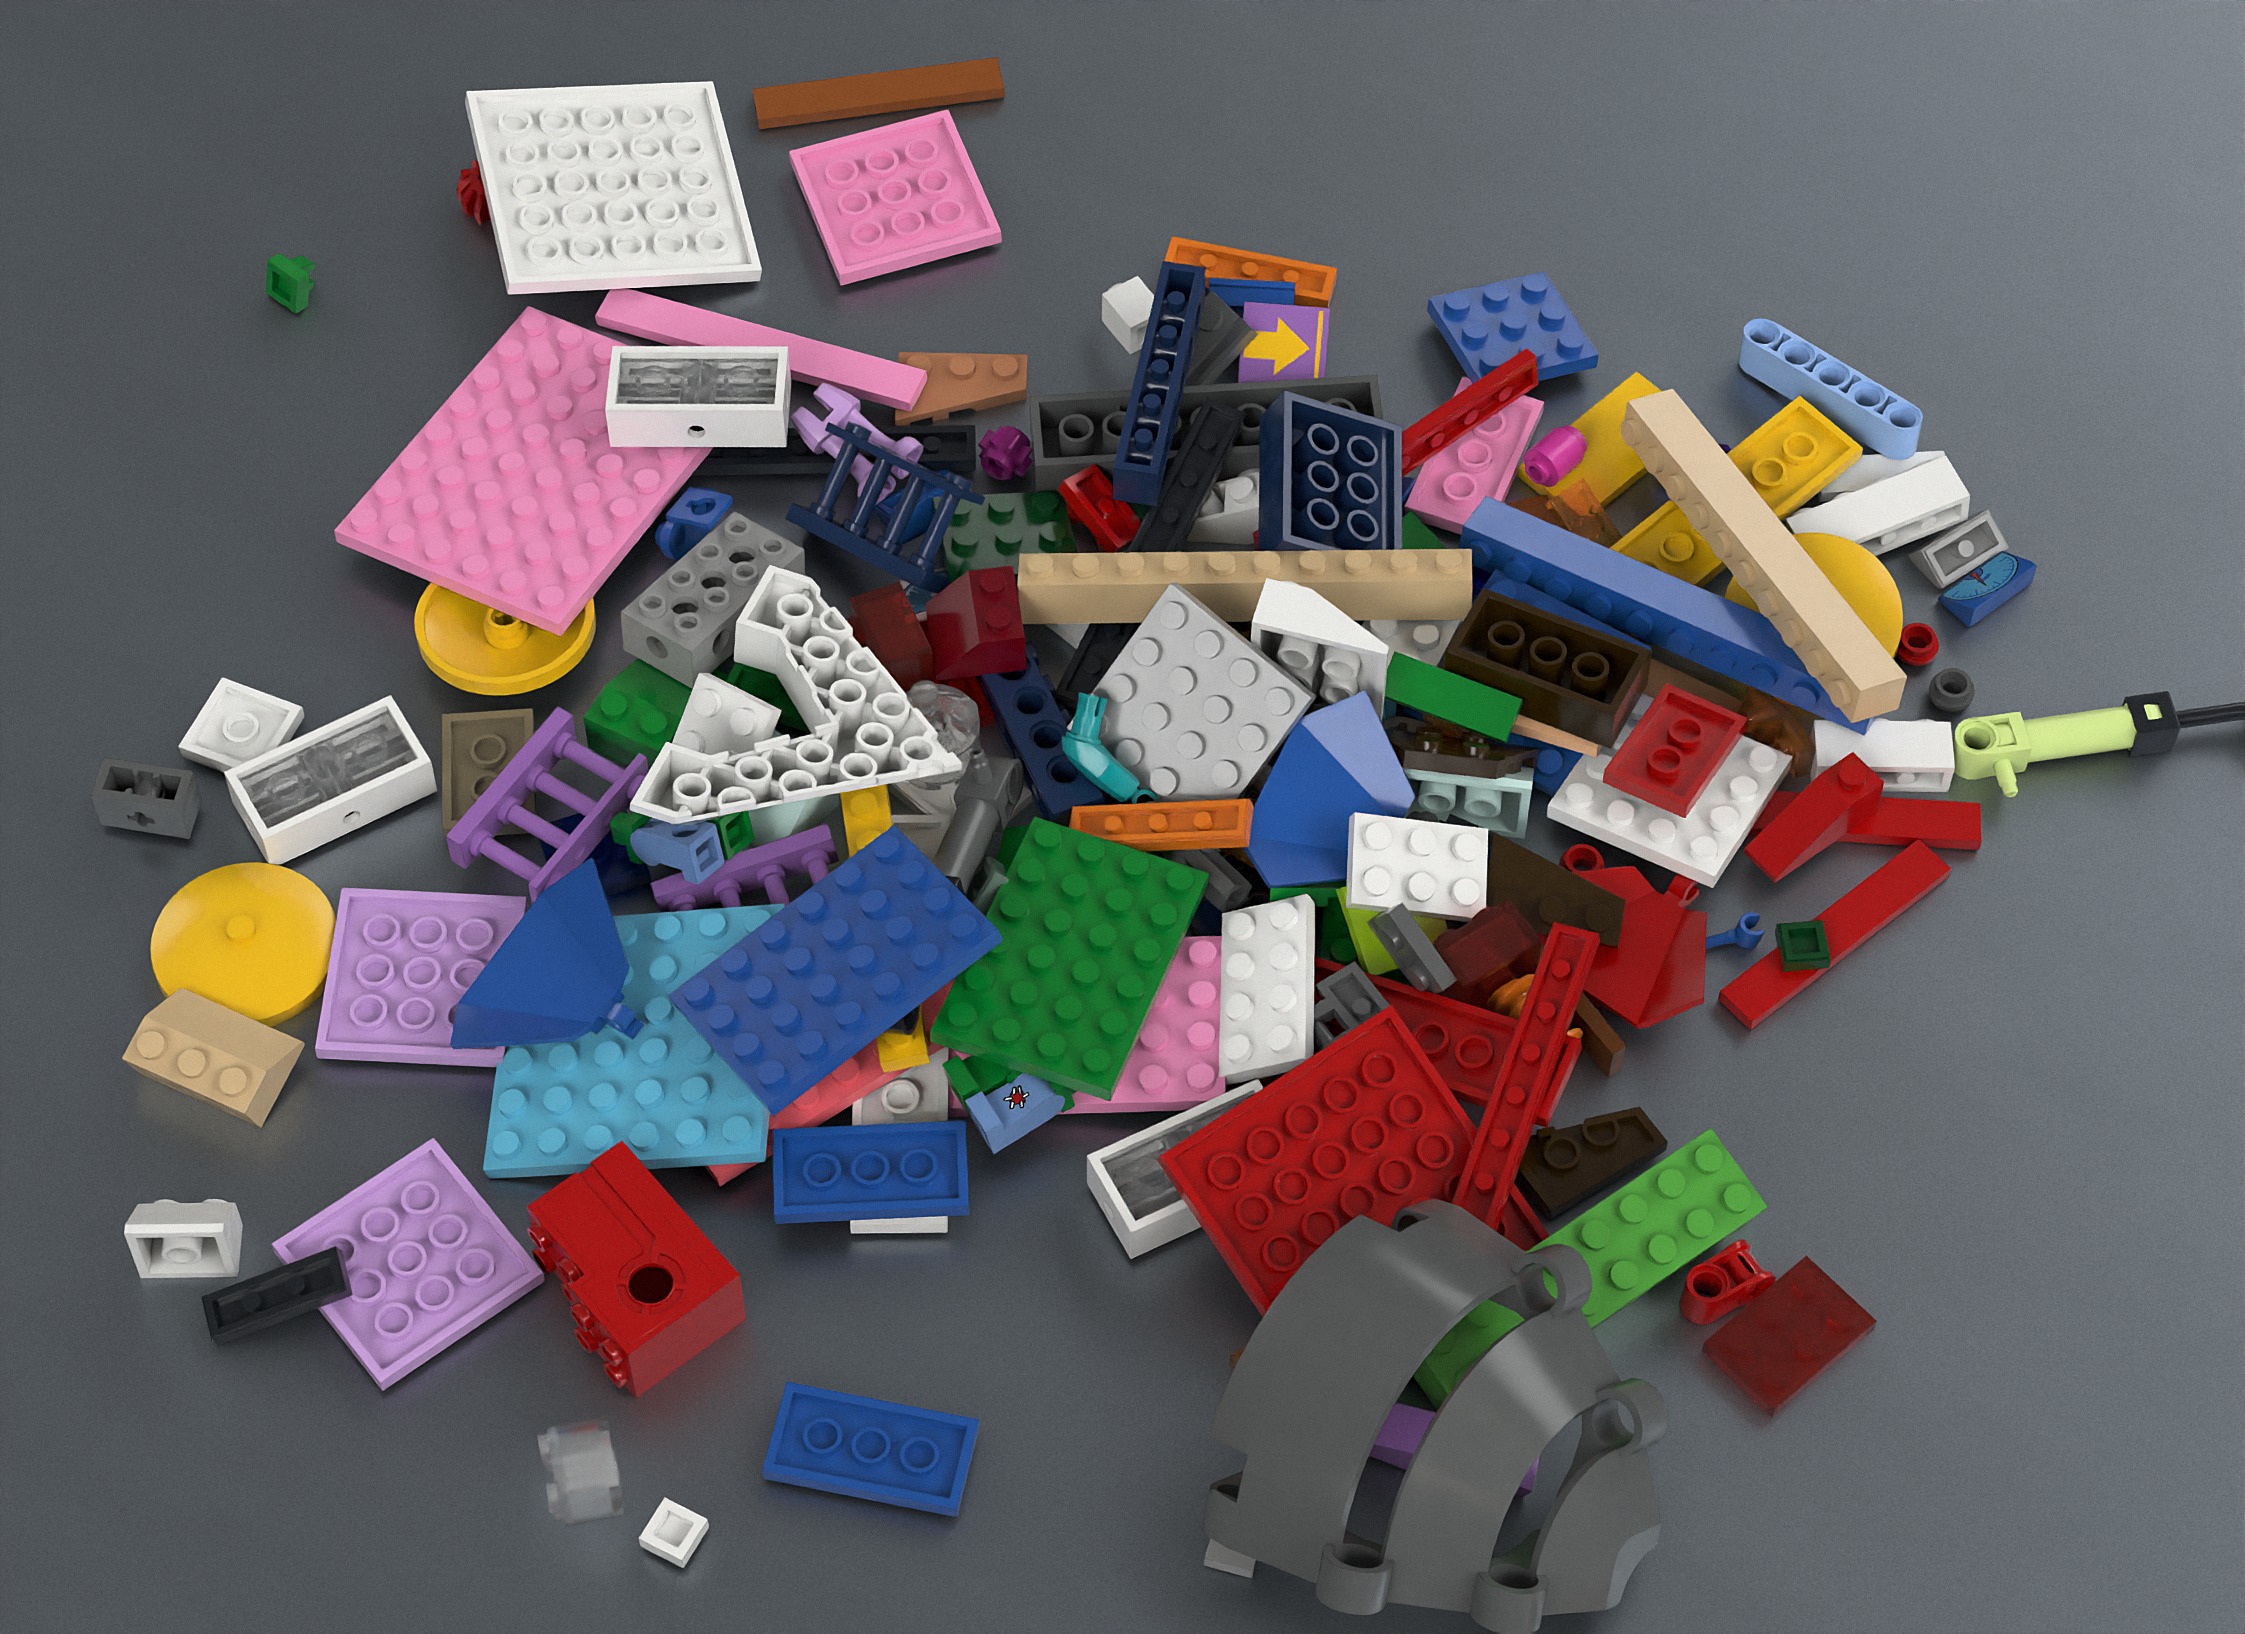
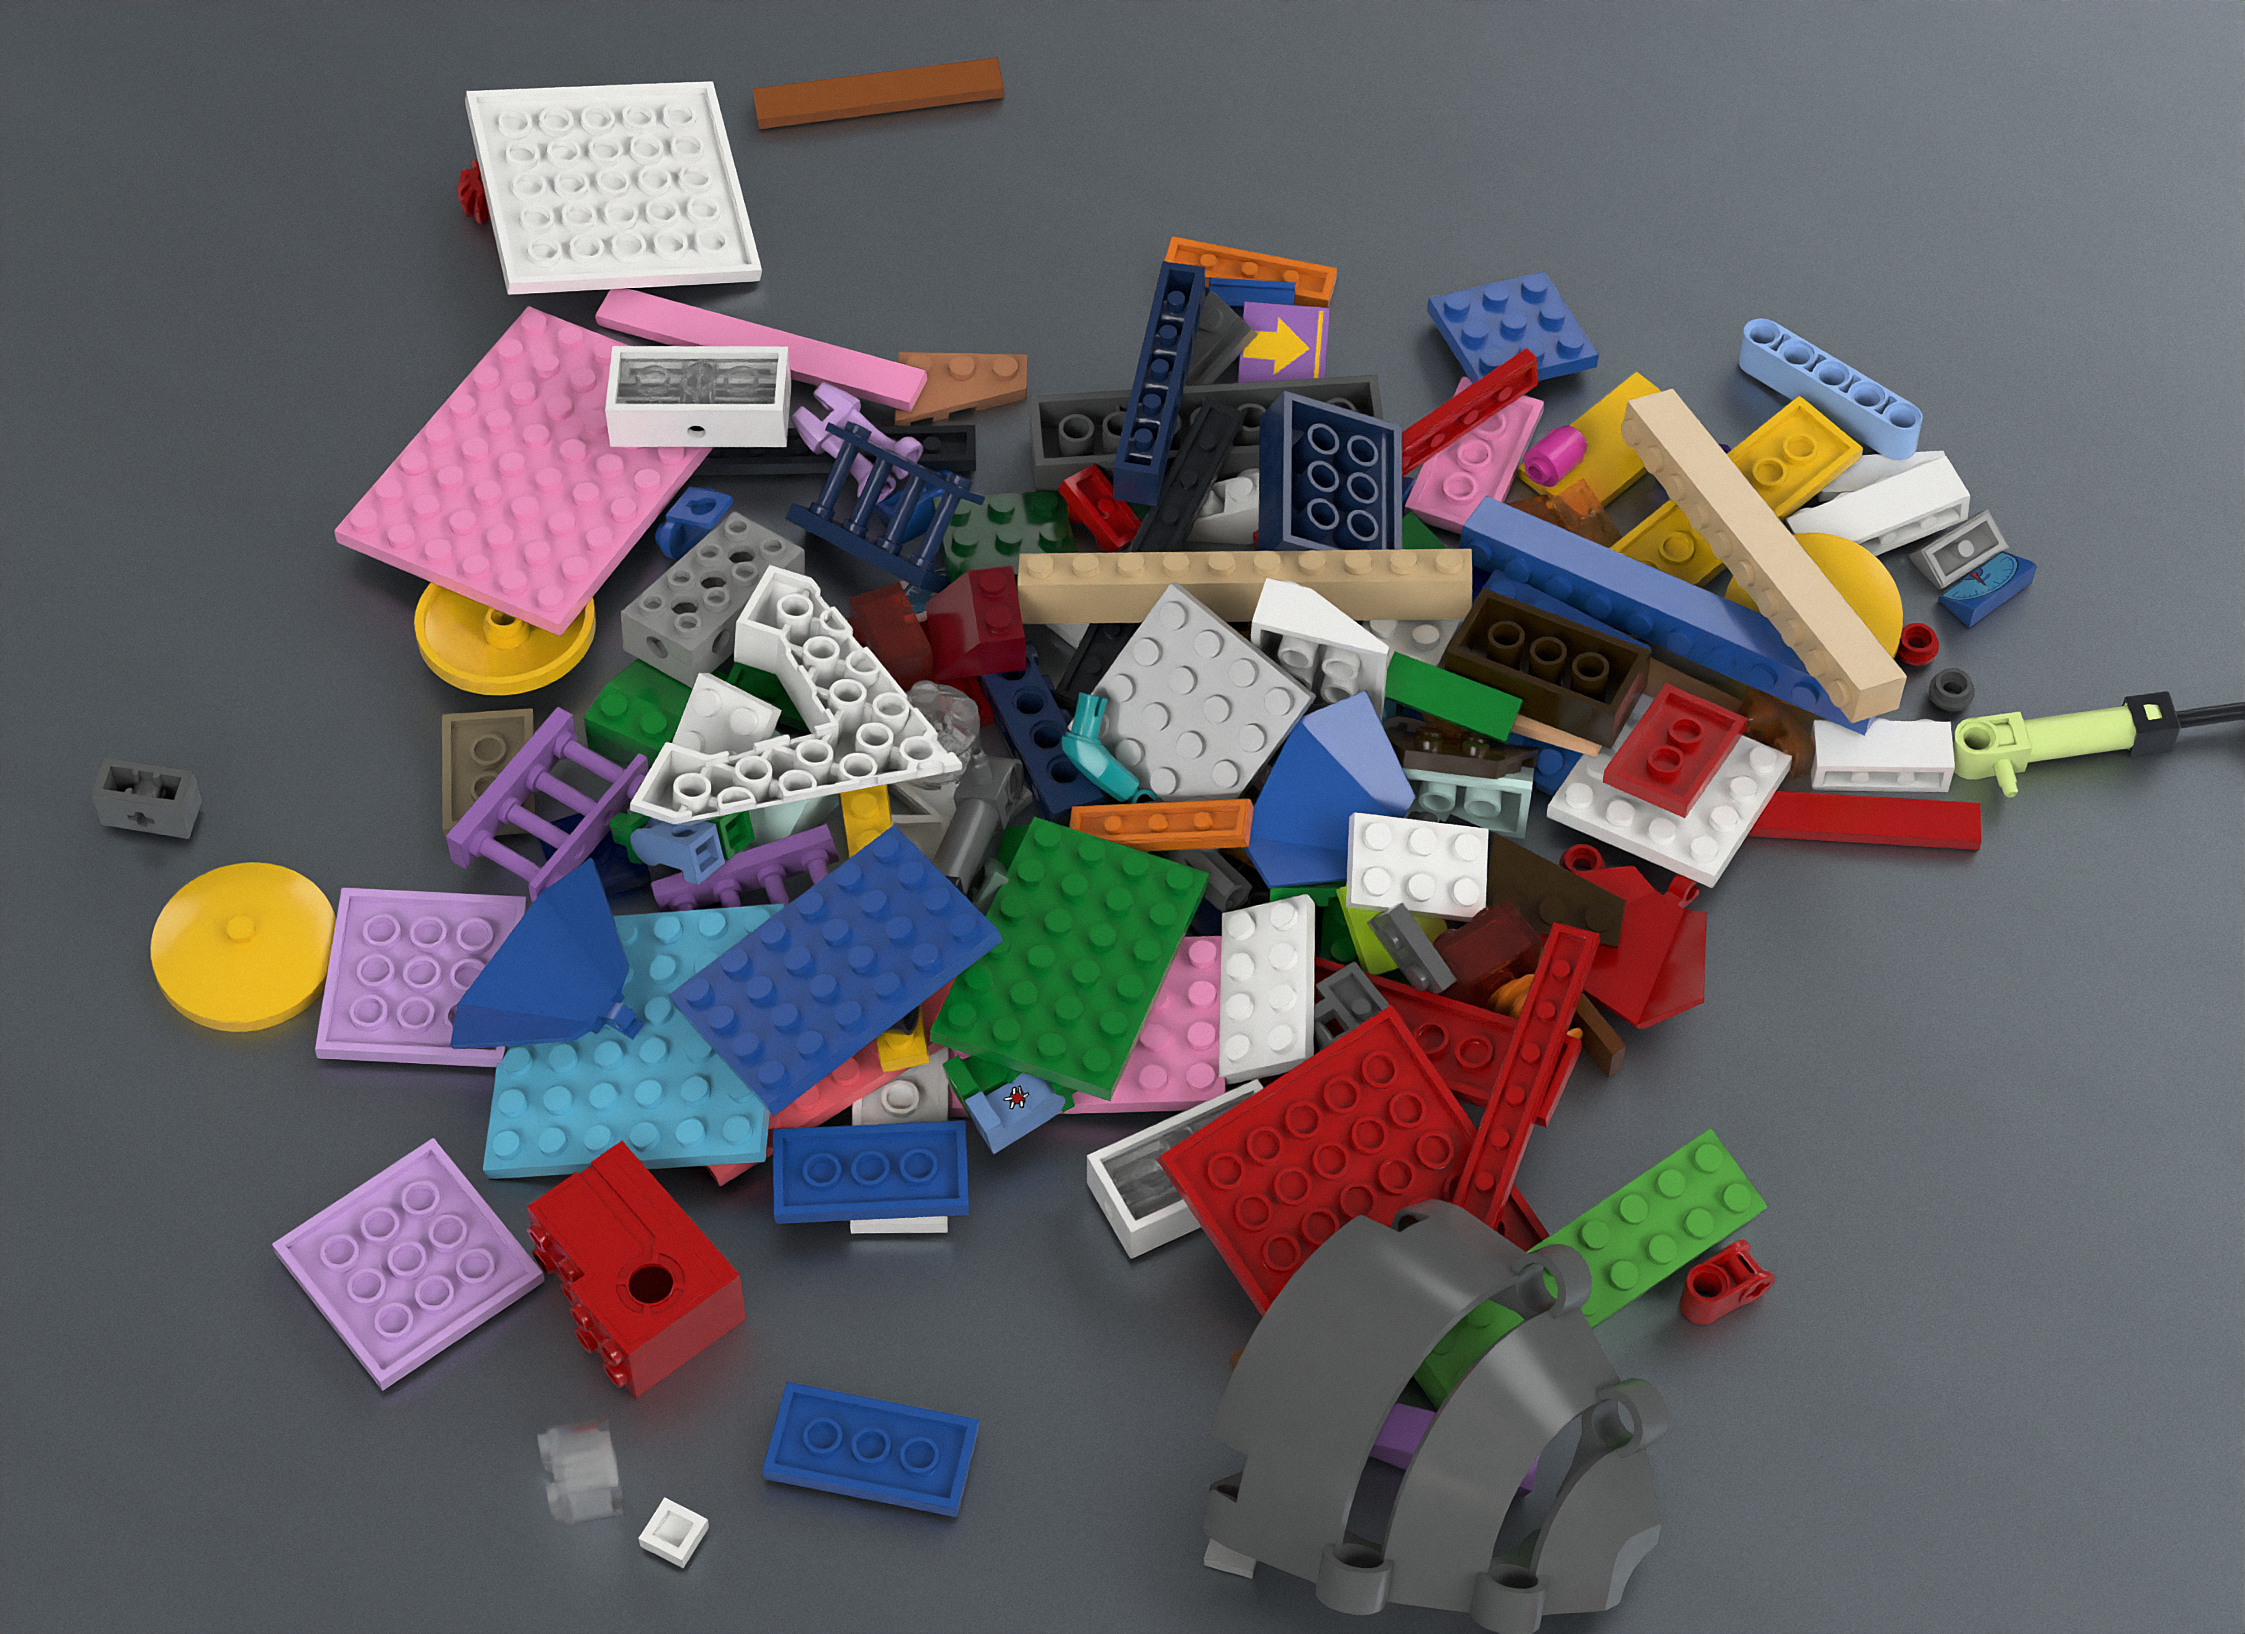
tan slope [122,988,305,1128] -> none
white slope [124,1199,243,1278] -> none
white plate [178,677,305,772] -> none
black tile [201,1246,353,1346] -> none
brick [224,695,437,865] -> none
green tile [265,253,316,314] -> none
bright pink plate [789,109,1002,286] -> none
magenta gear [978,426,1033,480] -> none
white brick [1102,276,1154,354] -> none
dark brown wing [1516,1106,1668,1220] -> none
clear red plate [1702,1255,1877,1417] -> none
blue hand [1706,912,1765,949] -> none
red tile [1718,838,1951,1030] -> none
red slope [1744,752,1884,883] -> none
dark green tile [1775,920,1831,972] -> none

